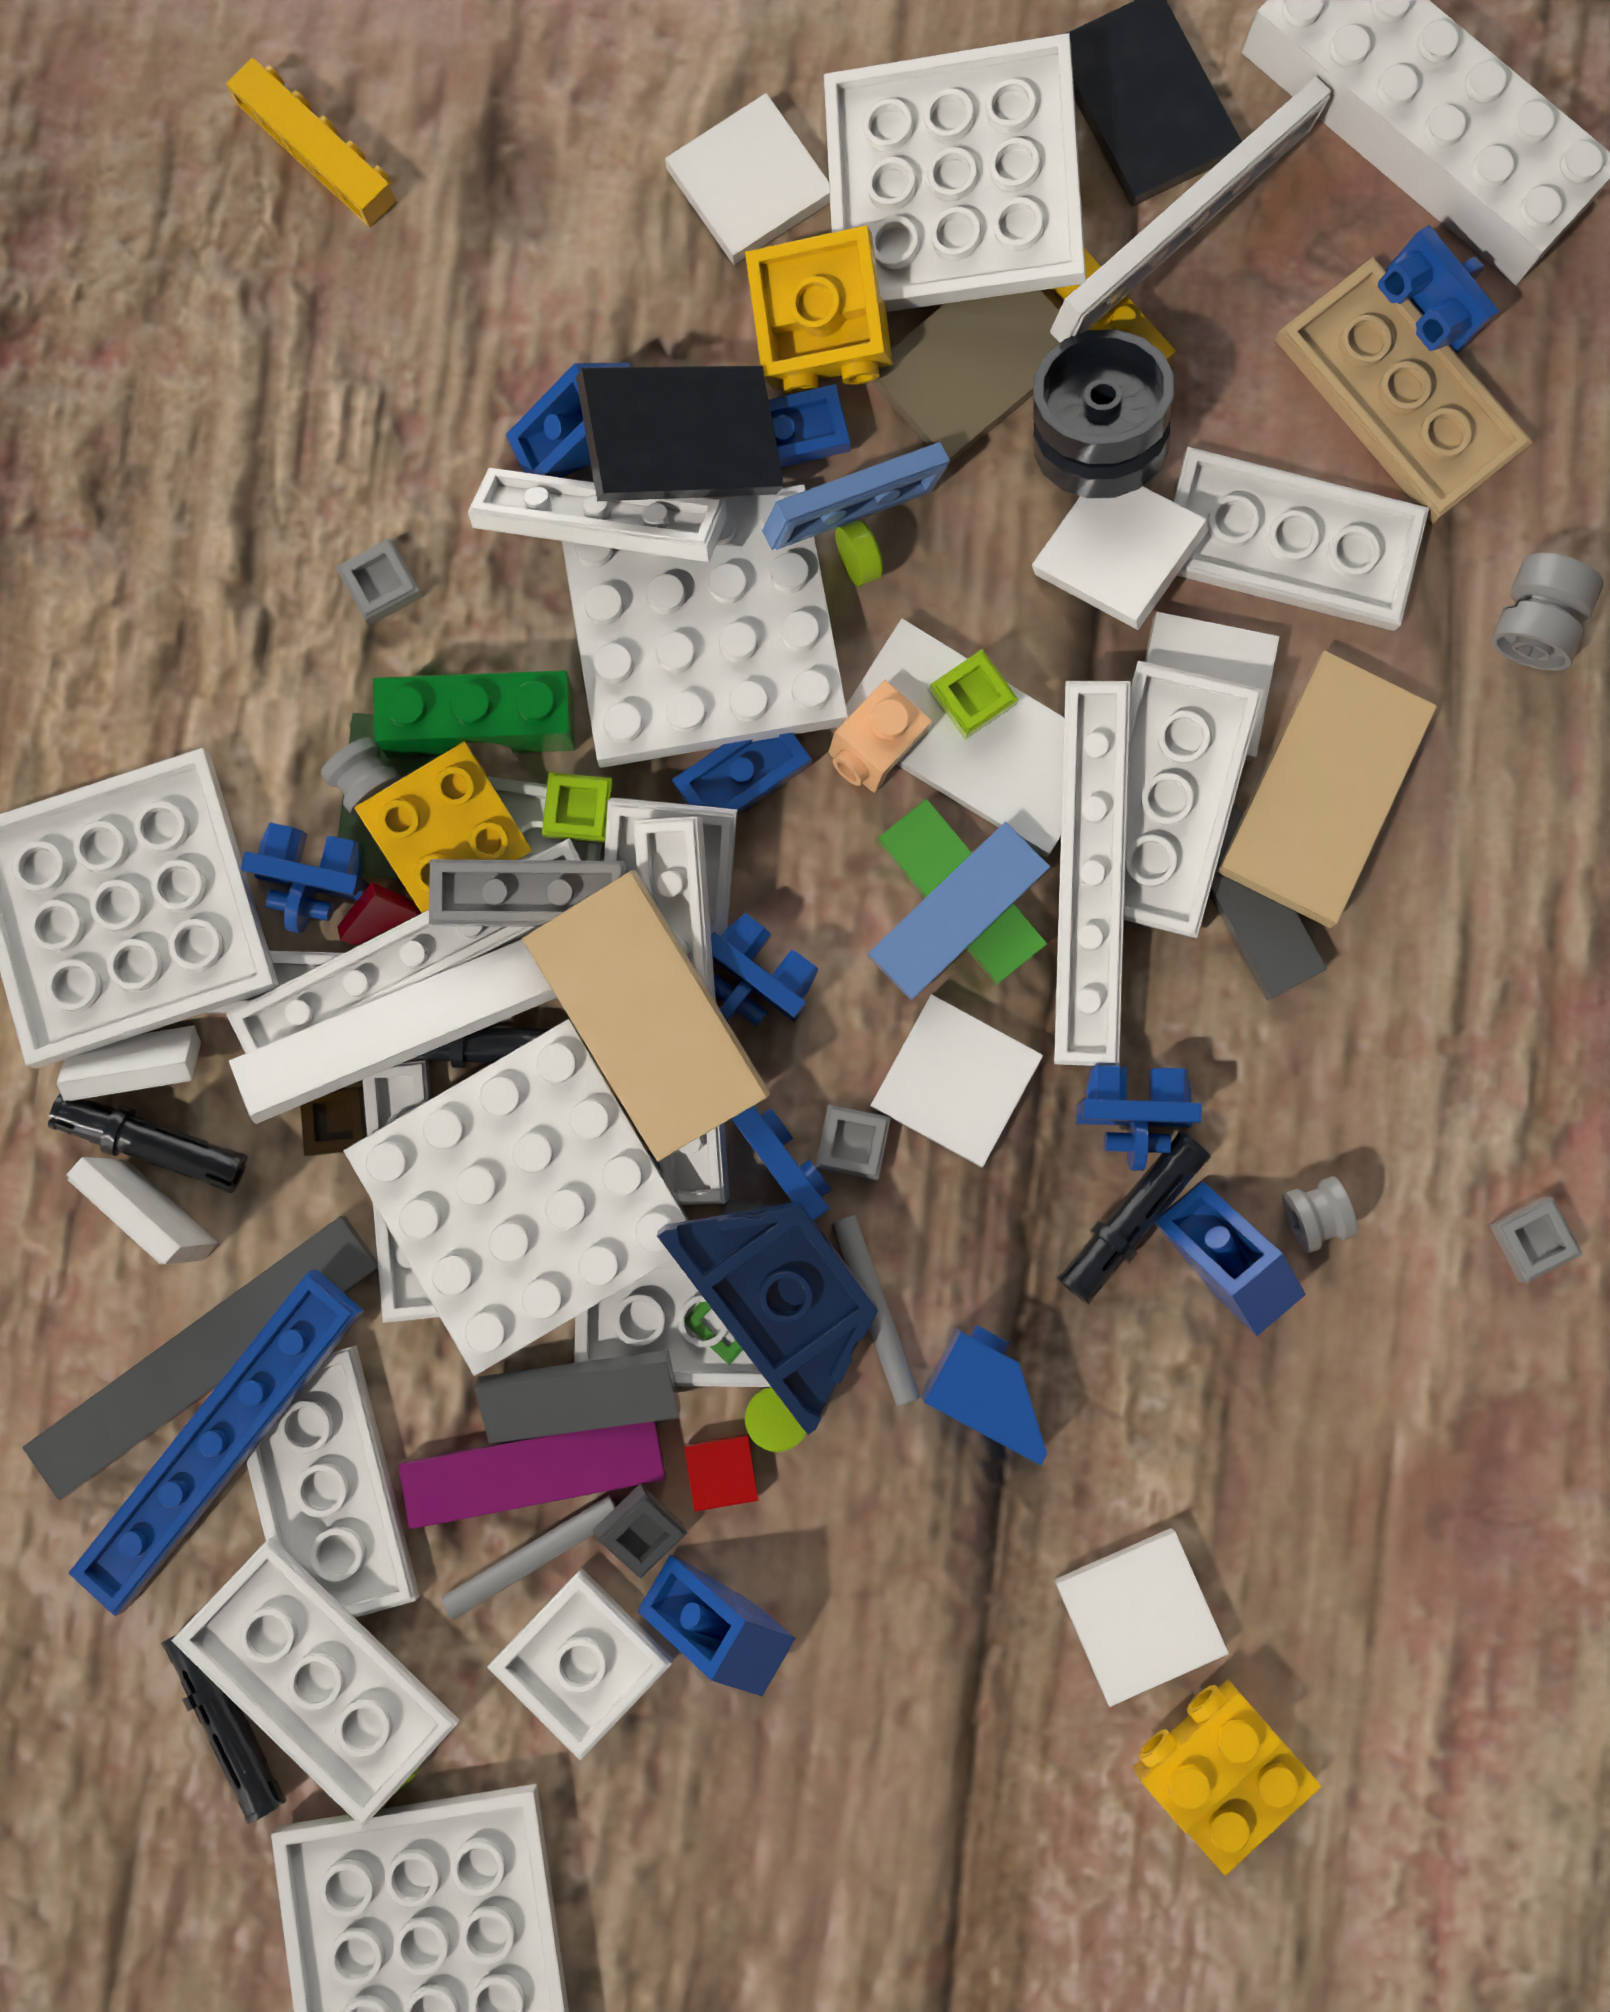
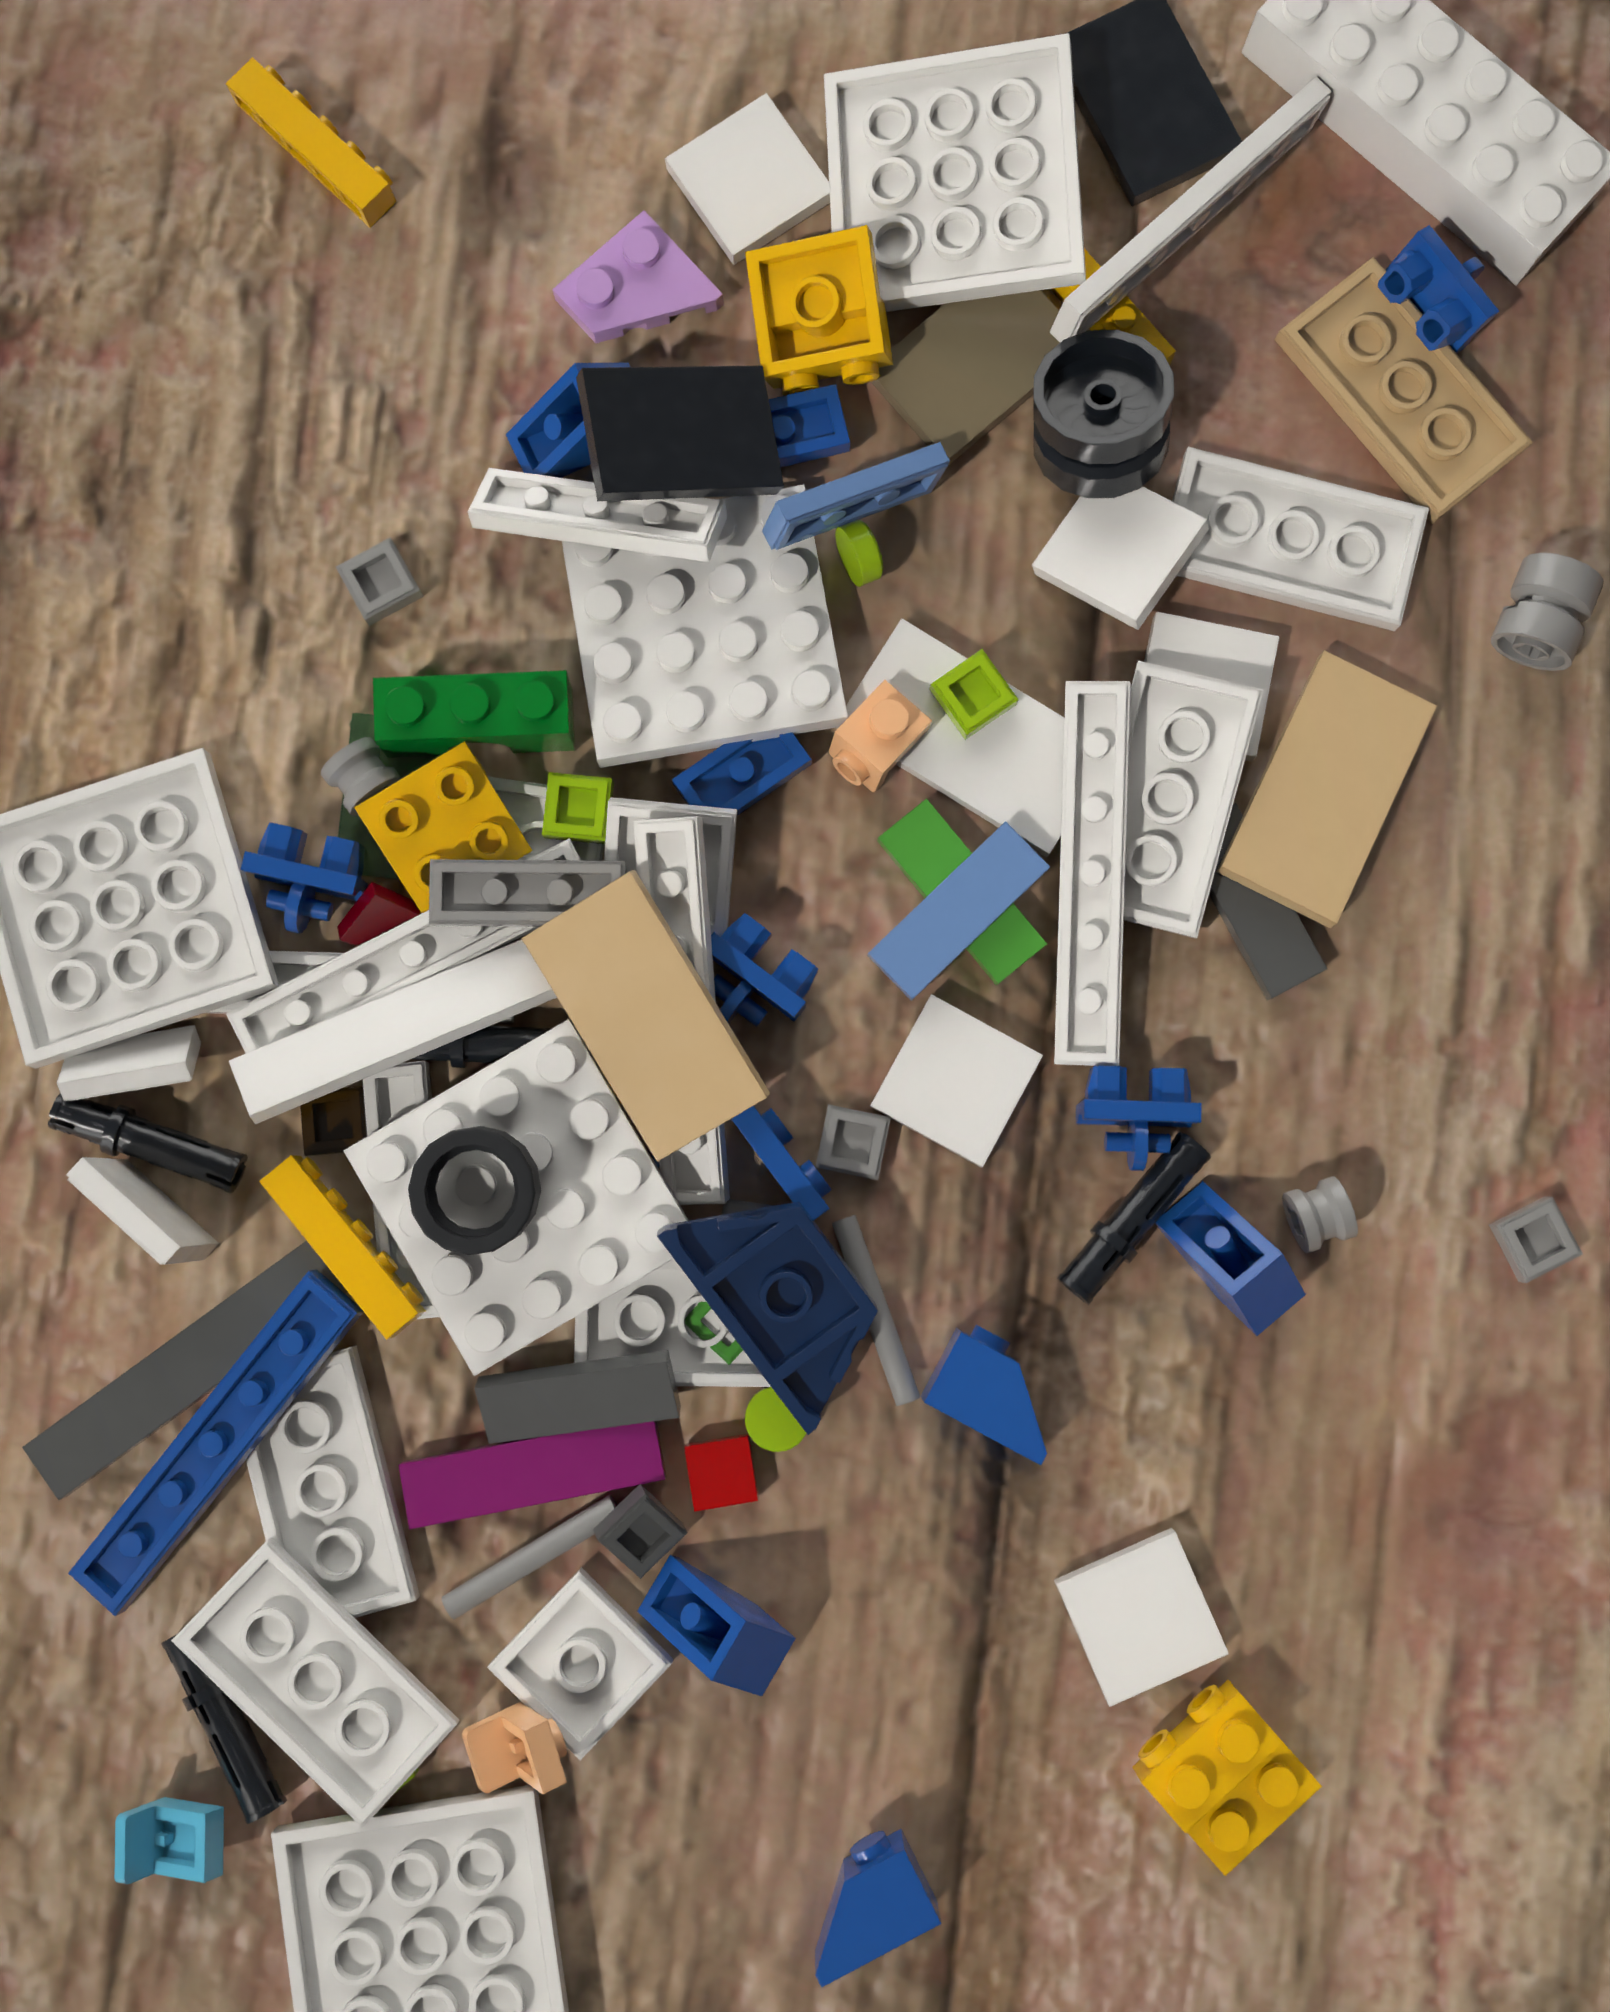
none -> medium azure bracket [114,1797,224,1884]
none -> yellow piece [259,1155,426,1340]
none -> black tyre [408,1126,541,1255]
none -> light nougat bracket [462,1702,567,1794]
none -> lavender wing [552,210,724,343]
none -> blue slope [815,1829,941,1988]

